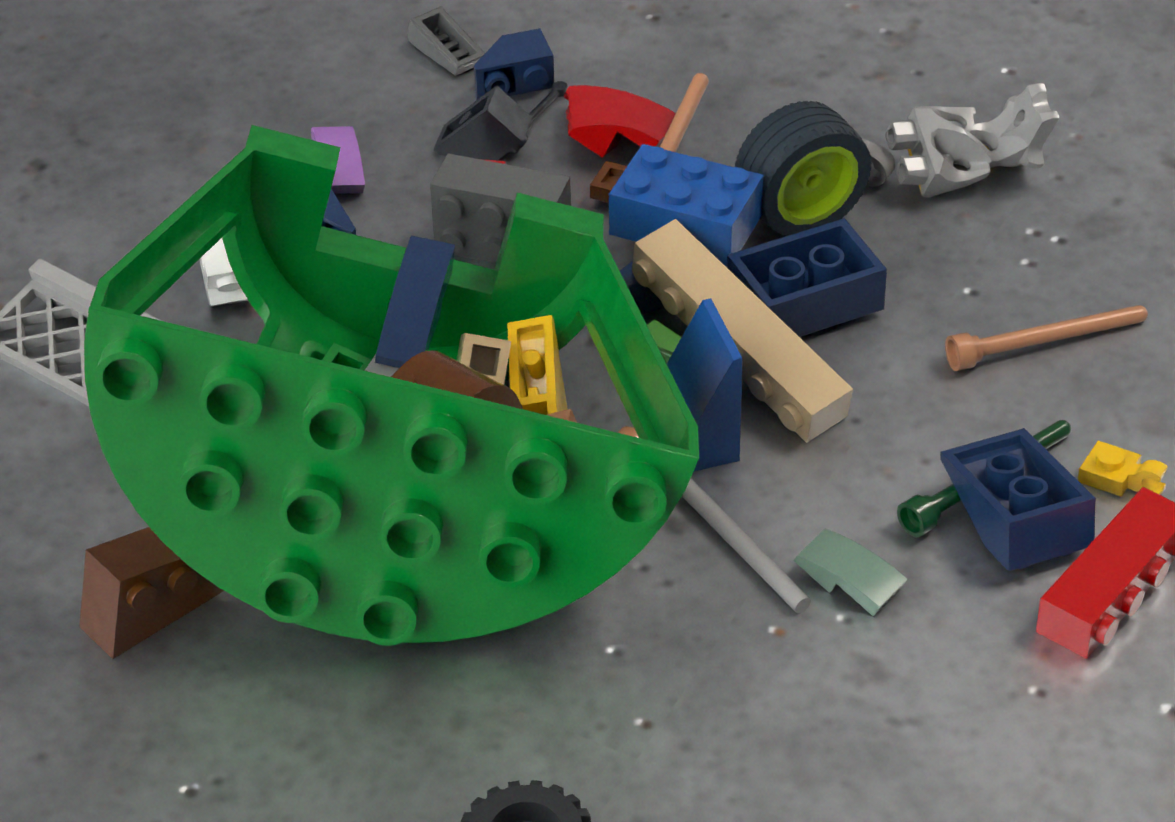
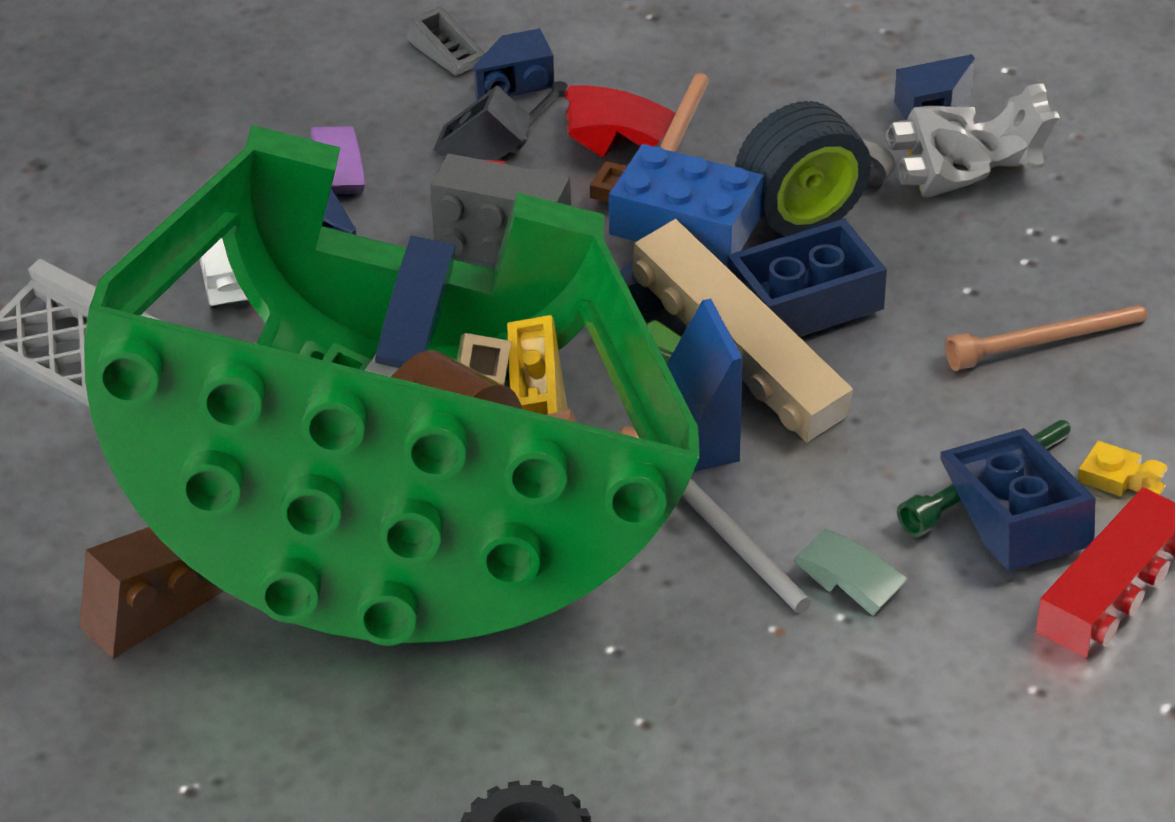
none -> dark blue slope [894,54,975,120]

